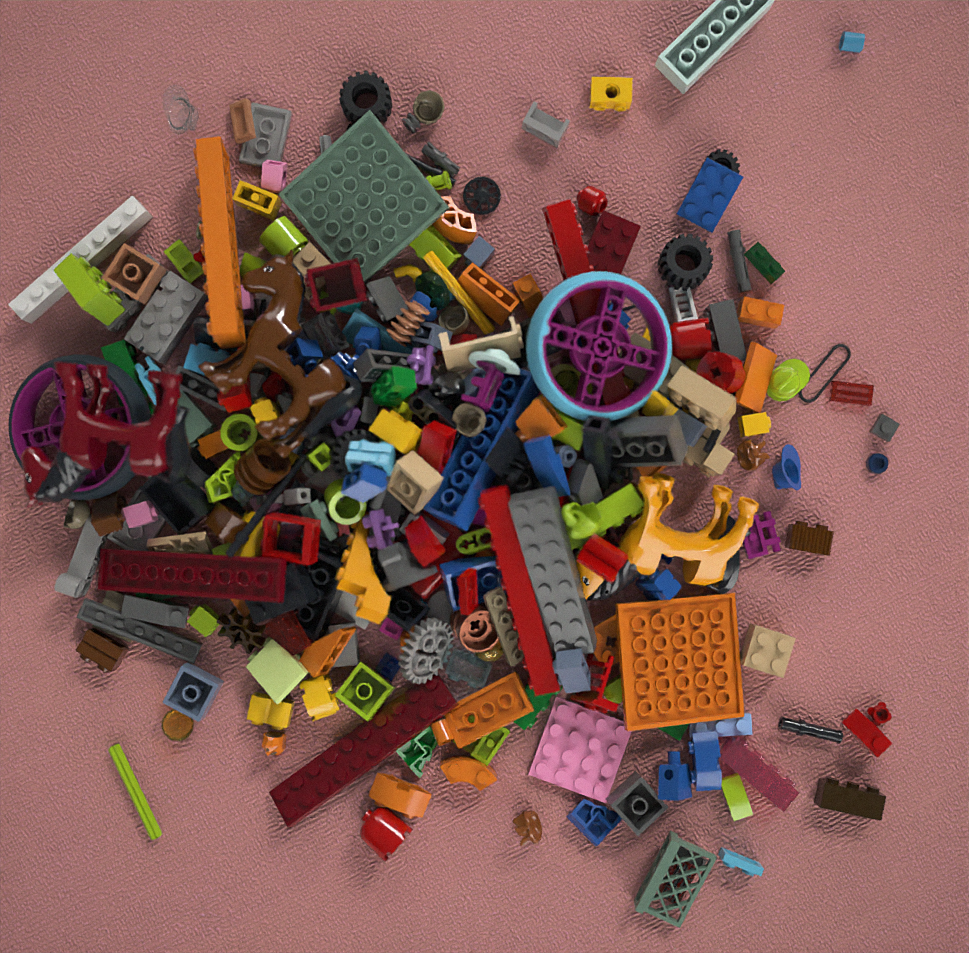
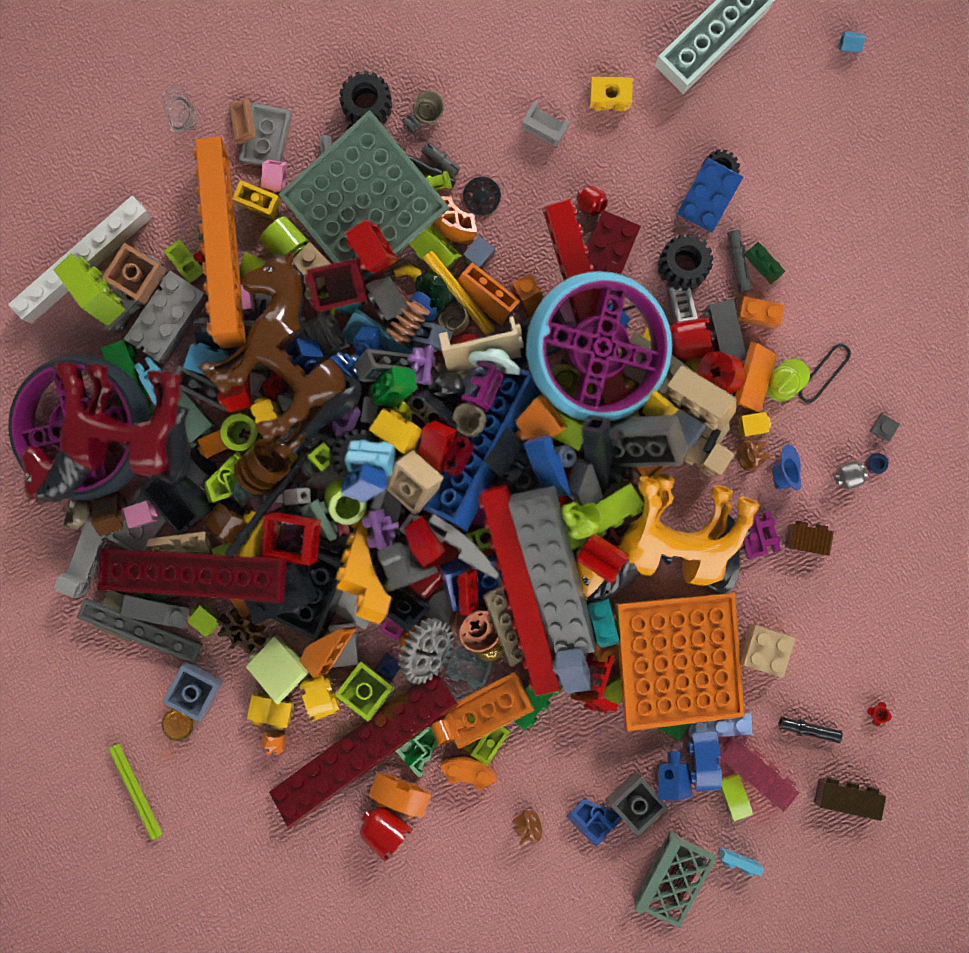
reddish brown brick [76,628,129,672] -> none
clear red wing [264,610,312,656] -> none
bright pink plate [528,696,632,803] -> none
blue brick [635,568,681,600] -> none
clear red tile [829,380,874,406] -> none
red slope [841,709,893,758] -> none
none -> red brick [345,220,398,273]
none -> light grey slope [429,514,498,580]
none -> dark red beam [443,436,474,476]
none -> teal brick [588,599,620,649]
none -> flat silver head [834,460,868,490]

